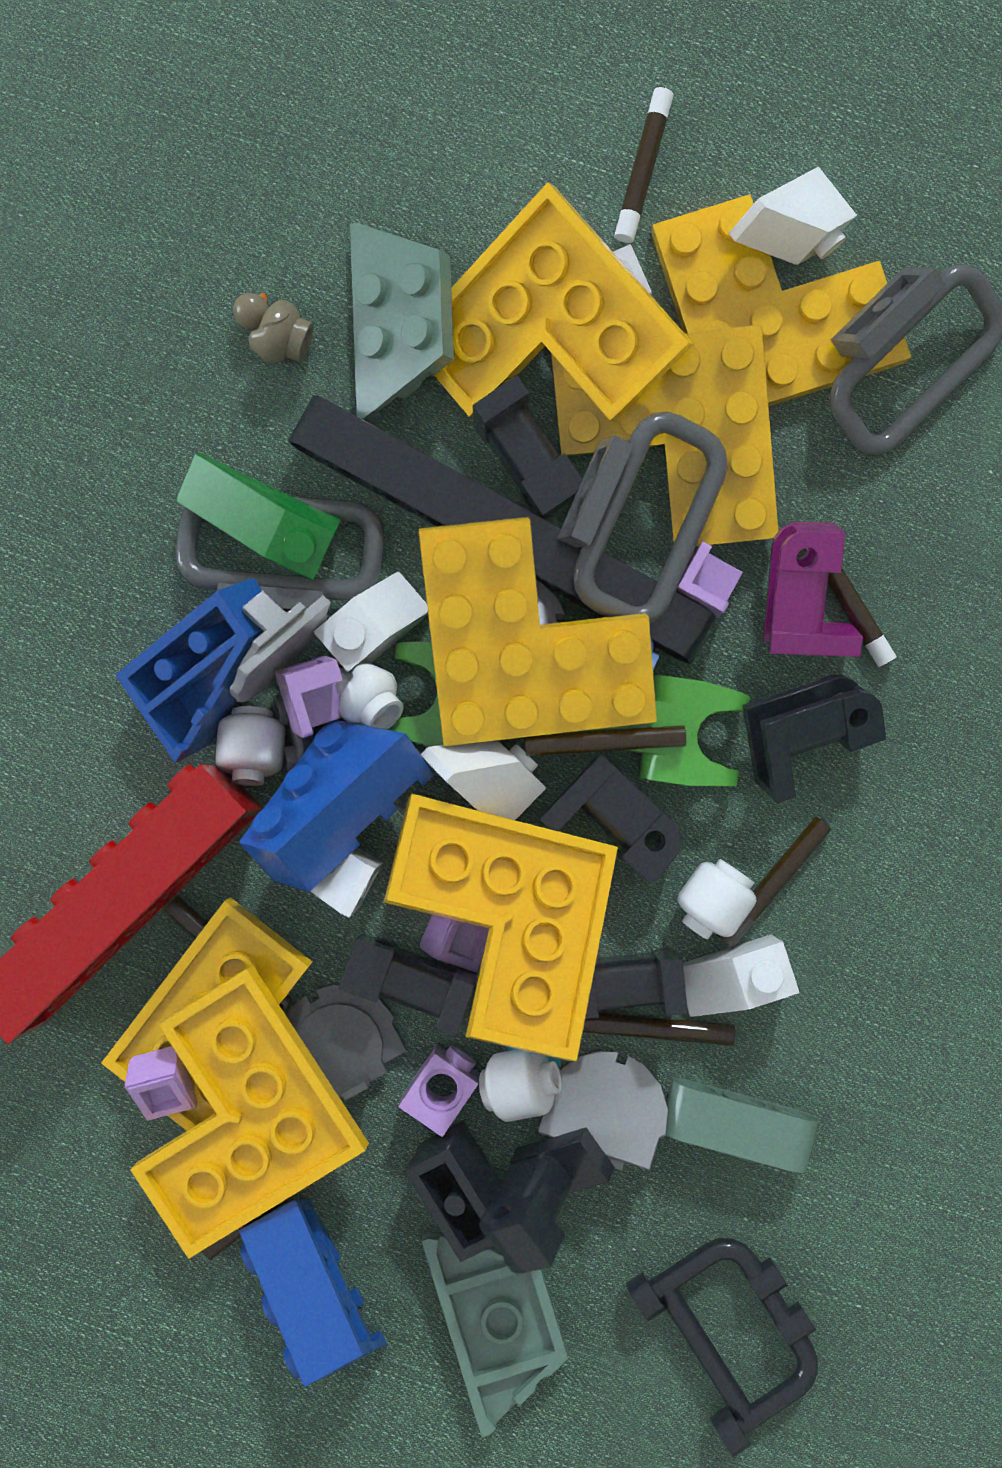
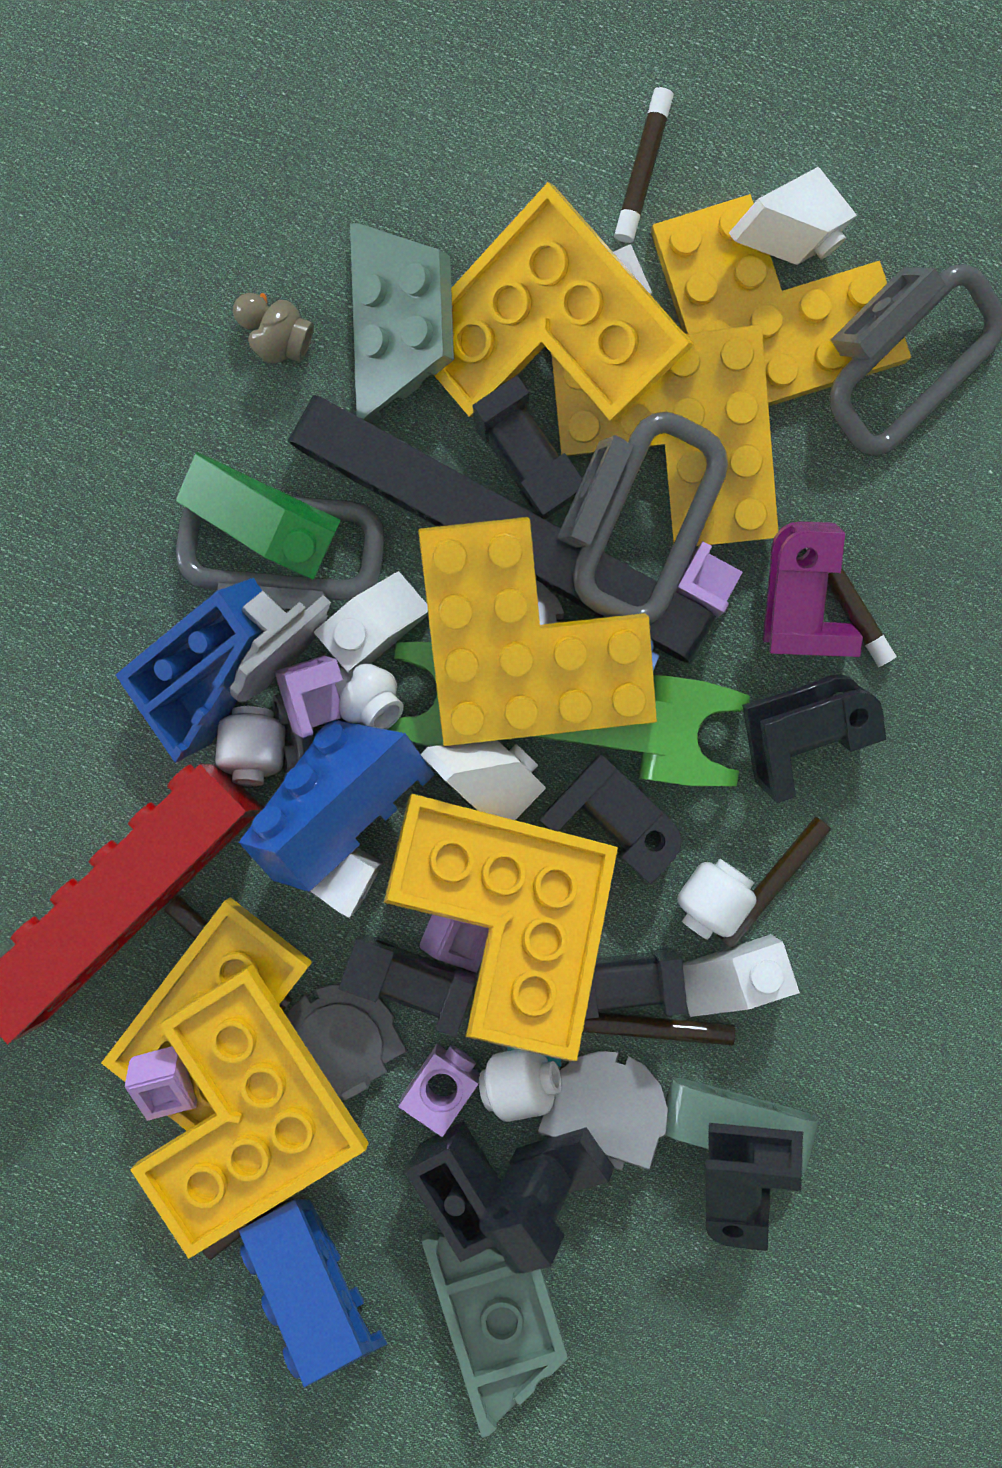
dark brown bar [525,725,686,756] -> none
black bar [625,1238,818,1457] -> none
none -> black piece [705,1123,803,1251]

